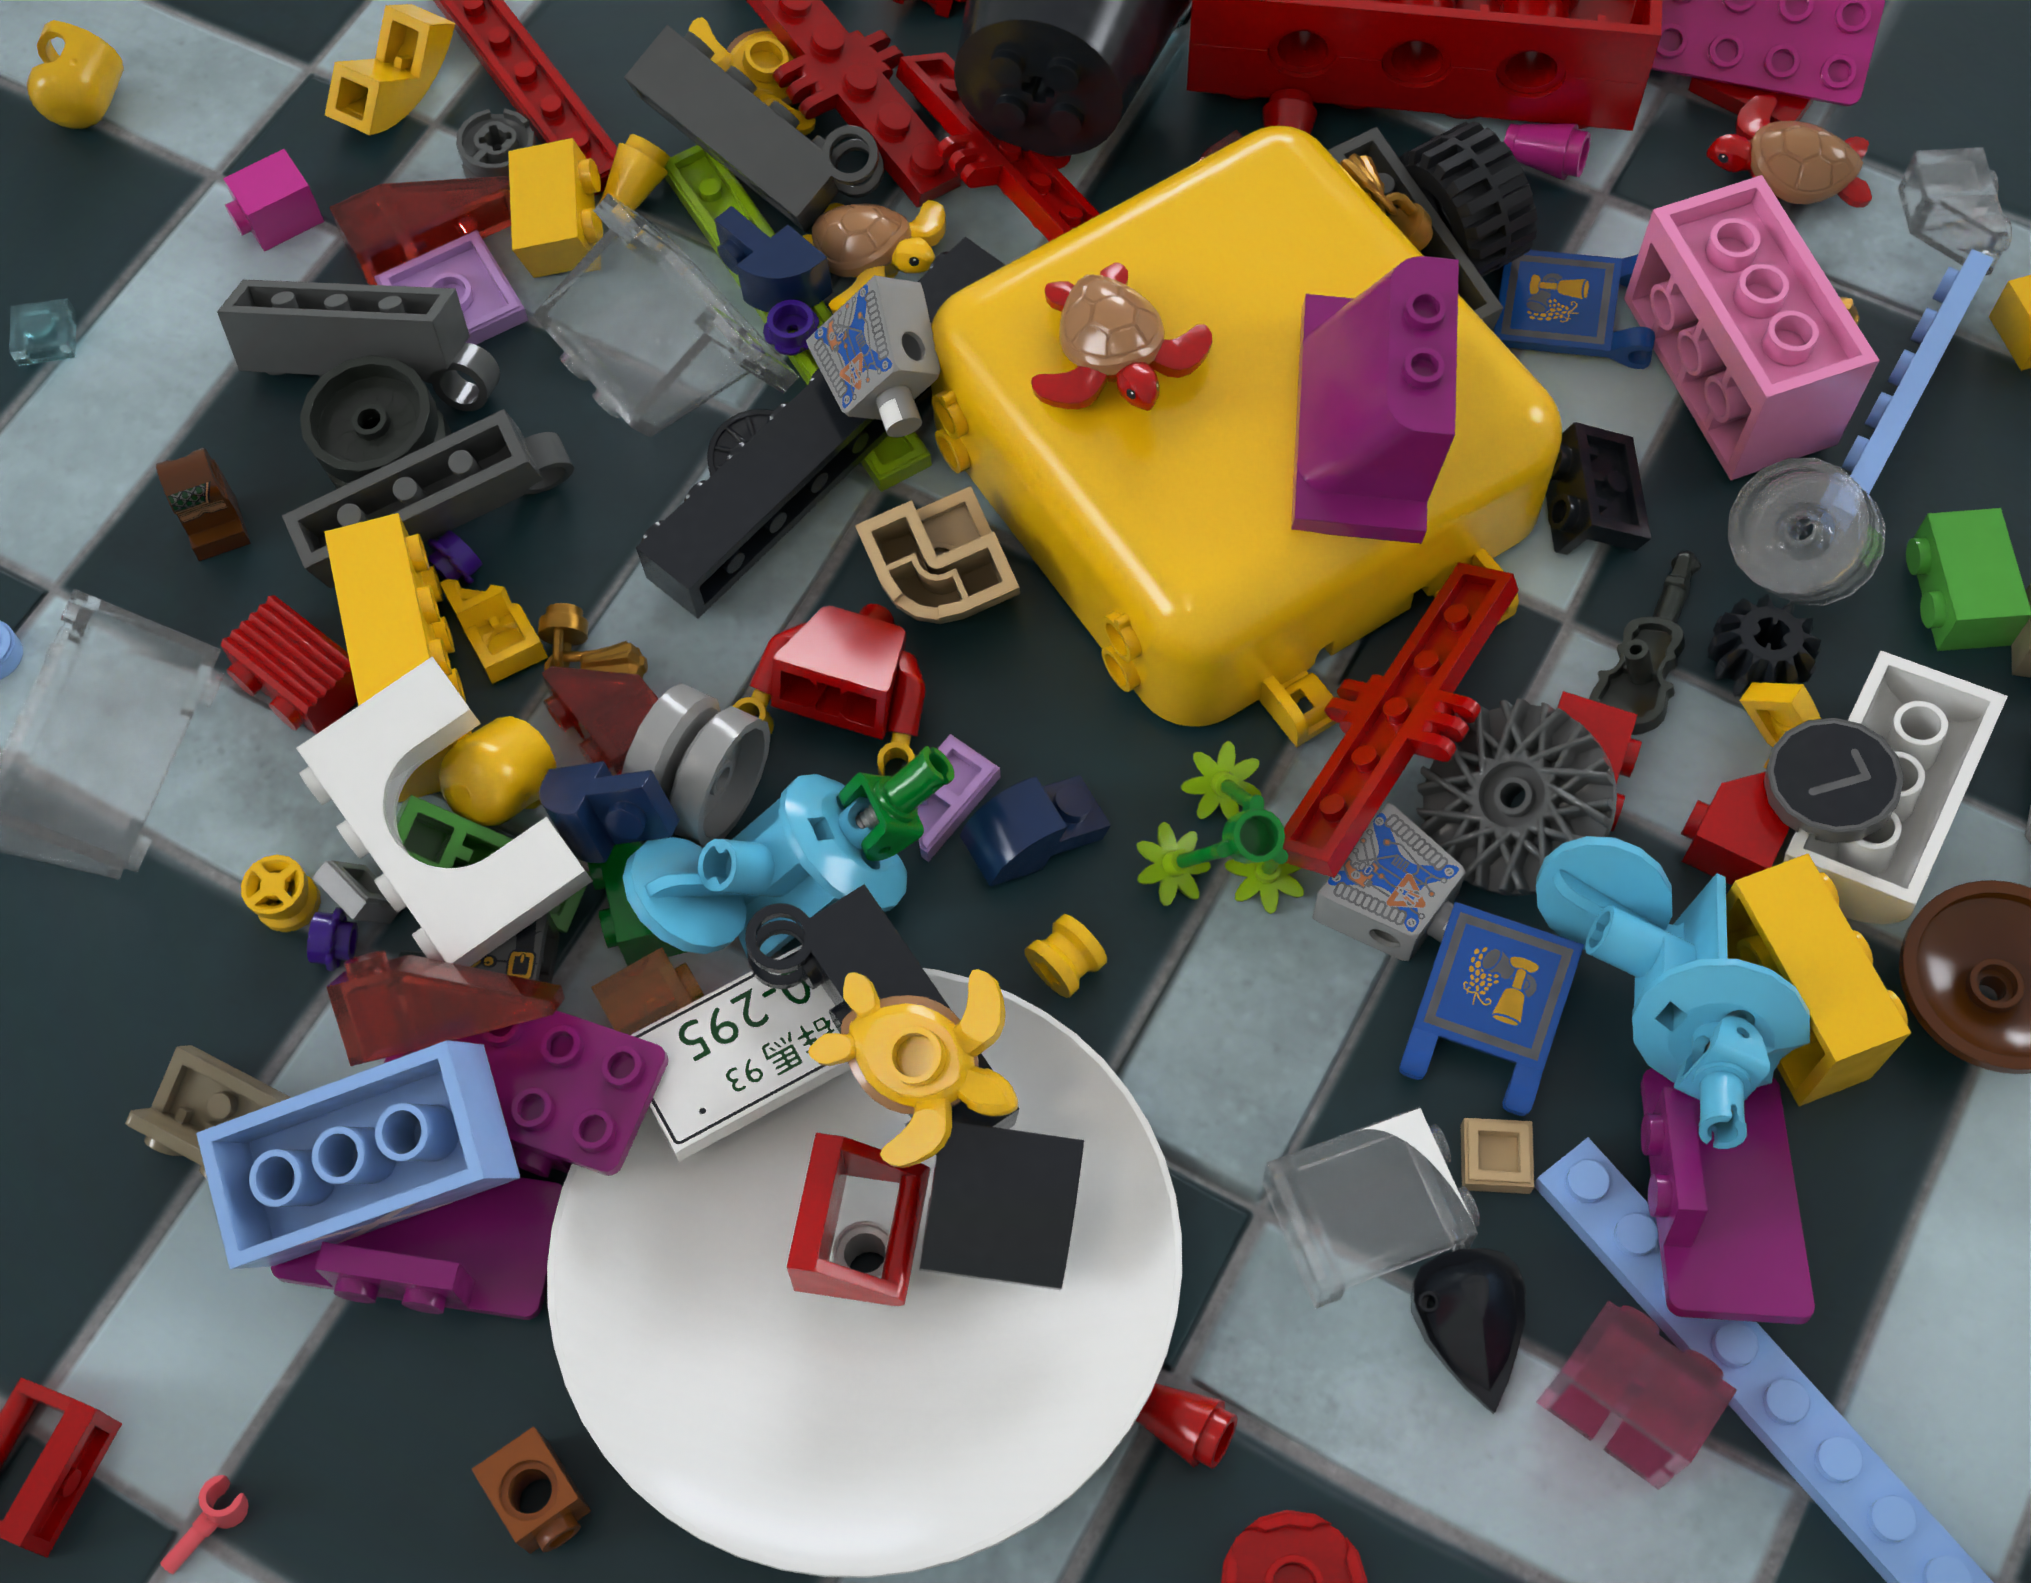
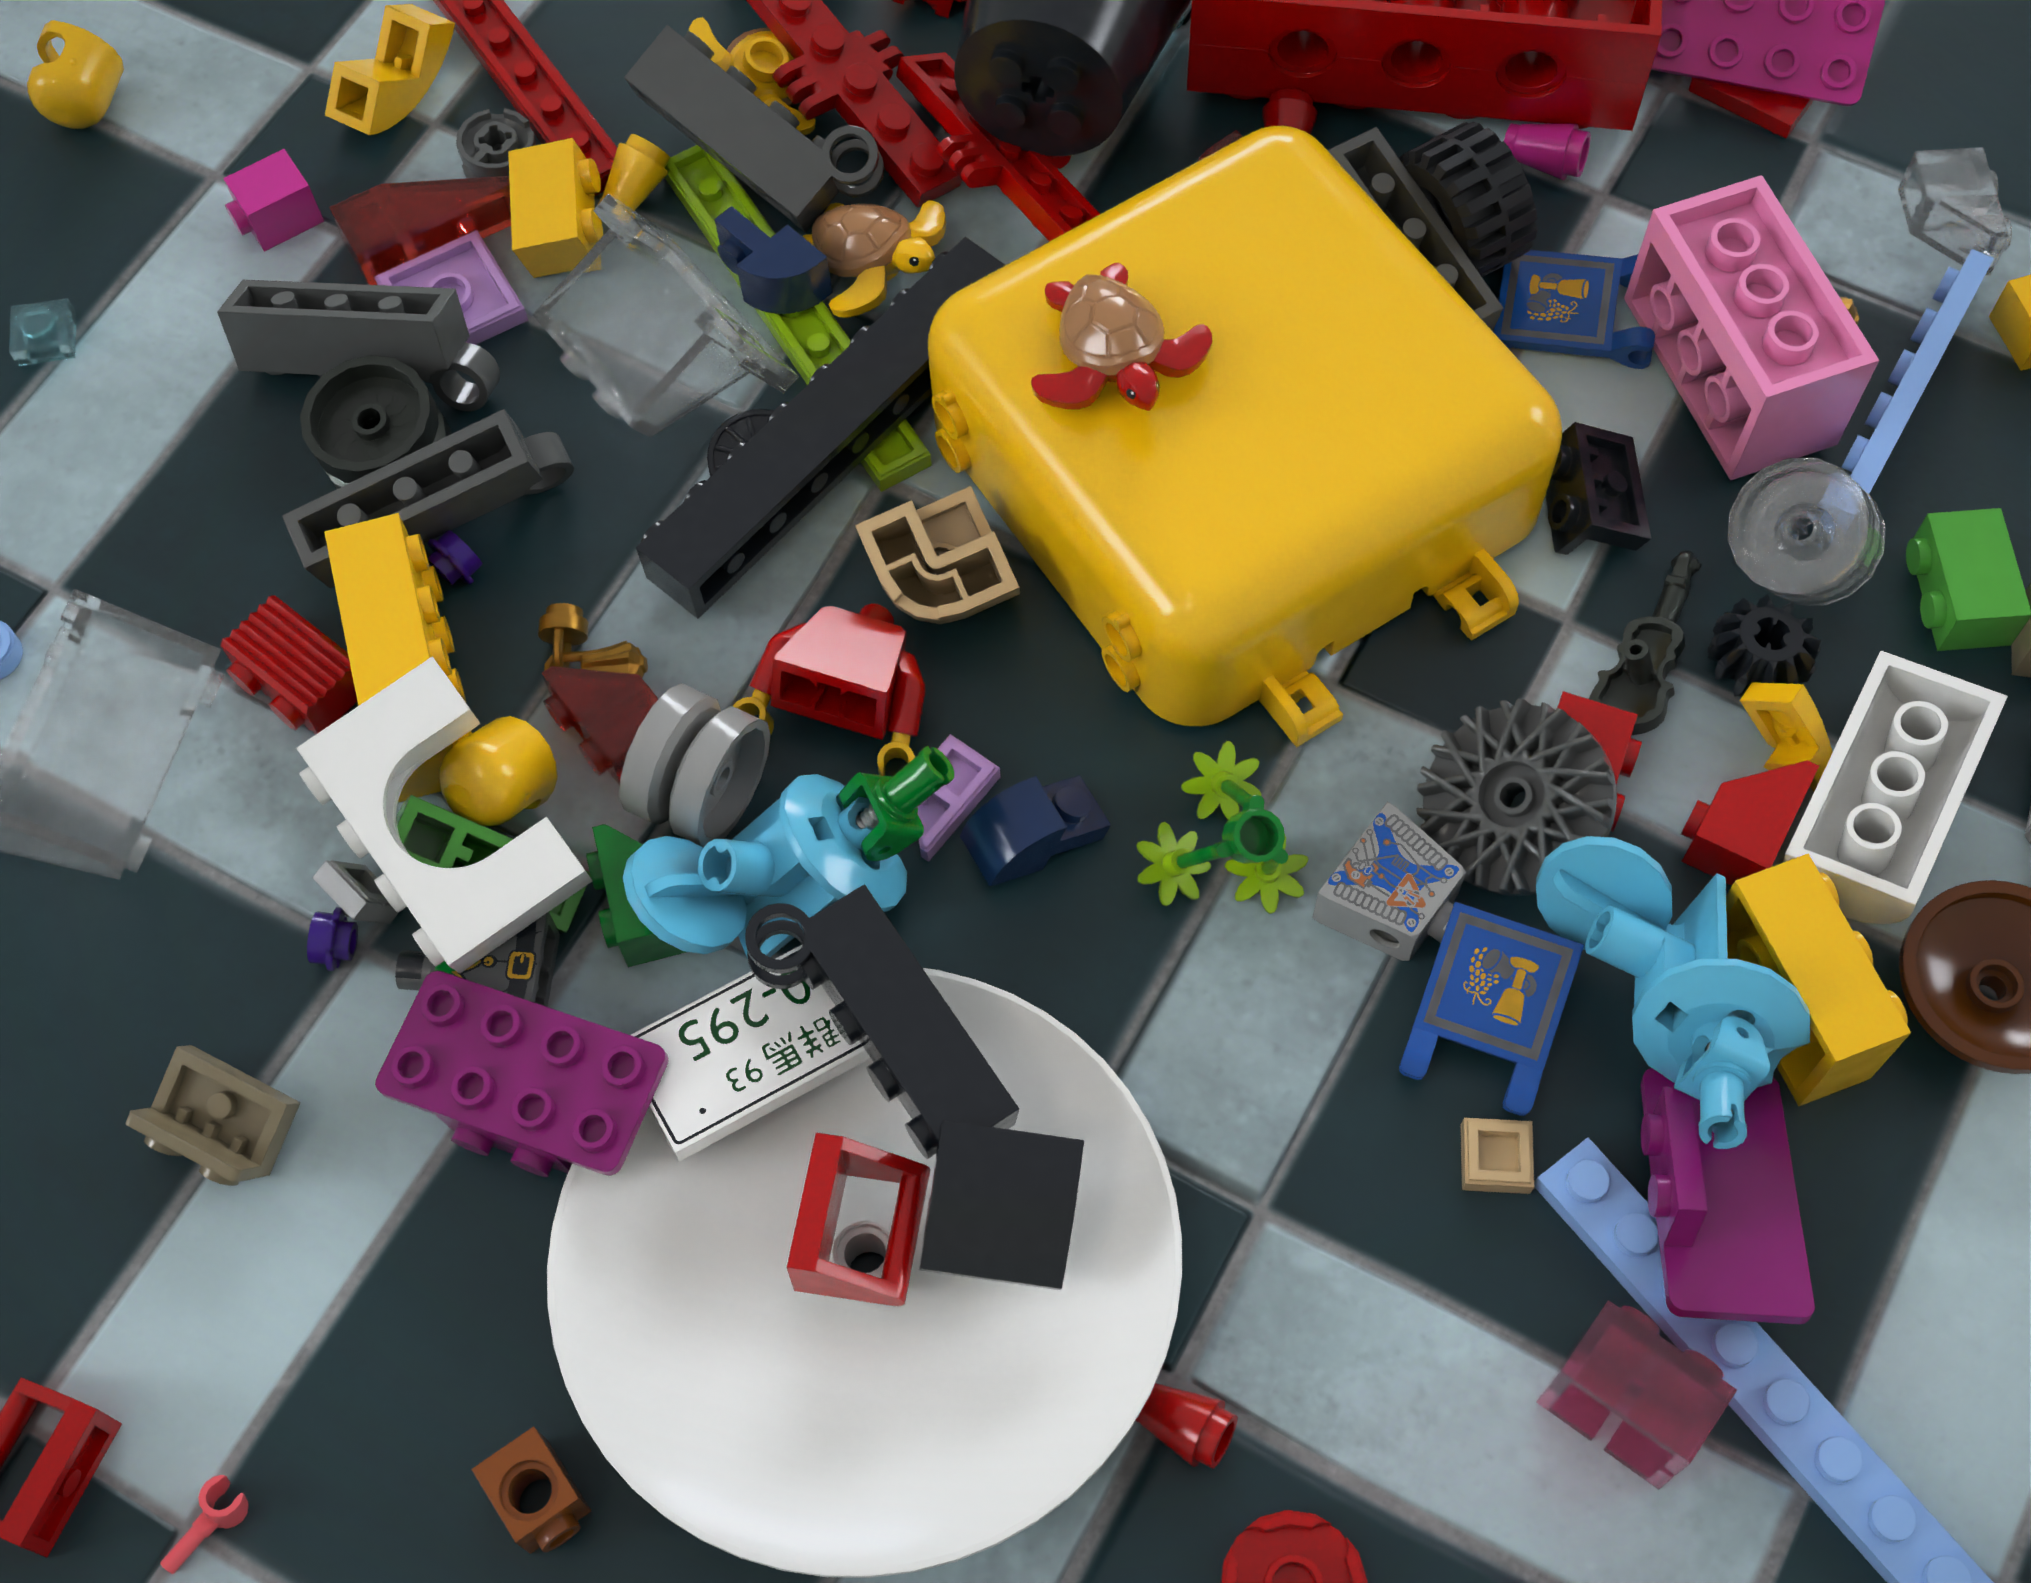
reddish brown leg [156,448,251,561] -> none
light blue brick [196,1040,520,1269] -> none
yellow wheel [241,854,321,932] -> none
magenta bracket [271,1177,563,1320] -> none
clear red slope [326,951,565,1066] -> none
yellow slope [439,579,548,684] -> none
dark blue brick [539,761,680,863] -> none
clear orange brick [591,947,705,1035] -> none
dark purple plate [763,300,819,355] -> none
light grey torso [806,275,941,437] -> none
yellow animal [808,969,1018,1168] -> none
yellow wheel [1024,914,1107,998] -> none
clear panel [1262,1106,1480,1309] -> none
red hinge [1283,562,1519,878] -> none
magenta windscreen [1291,256,1459,544] -> none
pearl gold piece [1339,153,1433,251] -> none
black piece [1410,1248,1526,1414] -> none
medium nougat animal [1706,94,1872,208] -> none
black tile [1763,718,1904,843] -> none

